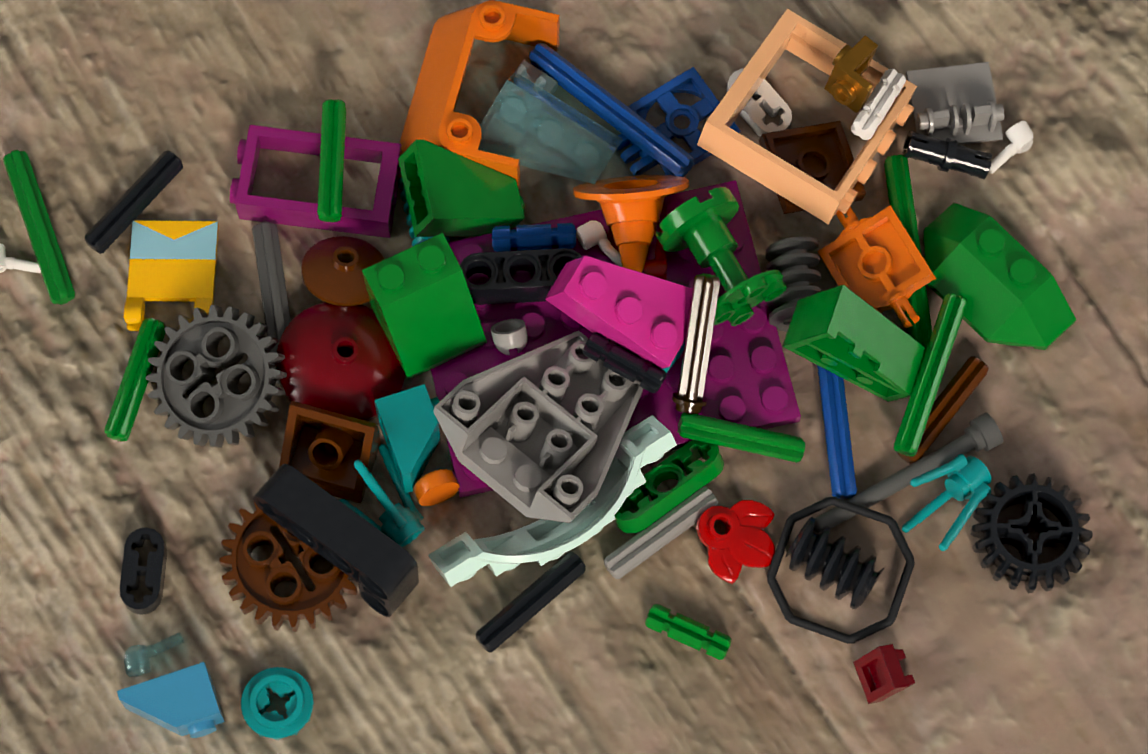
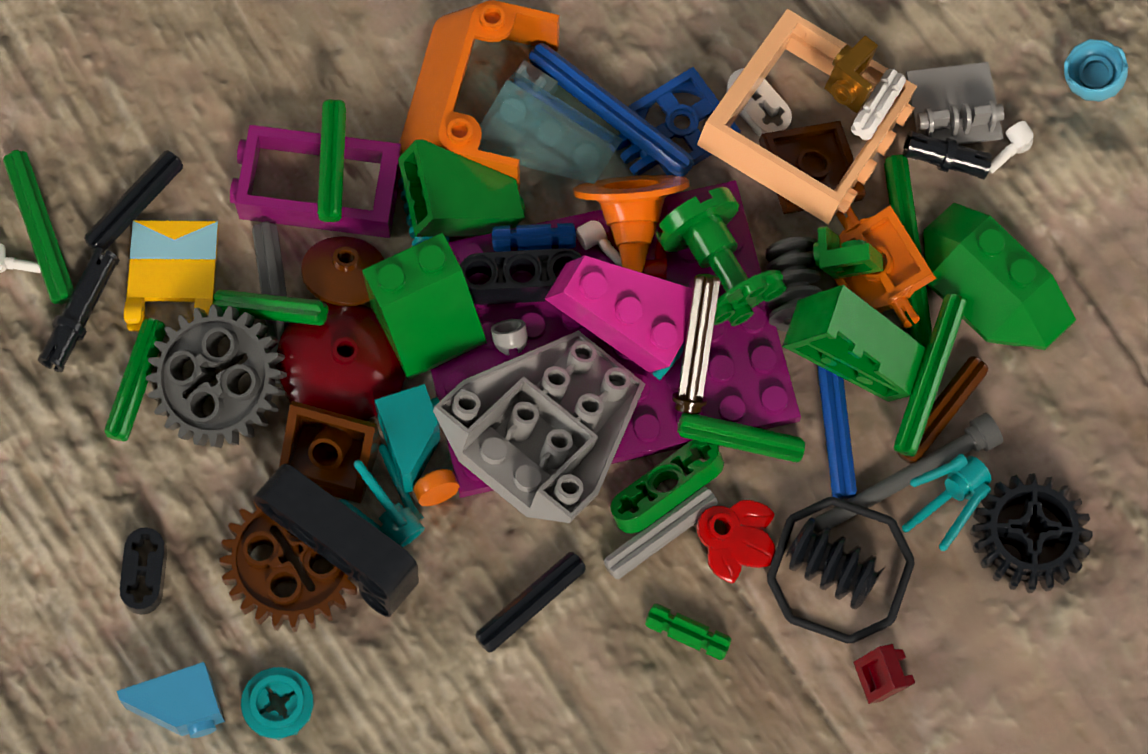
clear light blue hand [124,632,184,677] -> none
light aqua piece [428,415,677,587] -> none
black axle [583,333,666,393] -> none
none -> black pin [38,247,120,372]
none -> green axle [212,289,329,326]
none -> green bracket [813,226,884,279]
none -> medium azure hair [1064,39,1128,102]

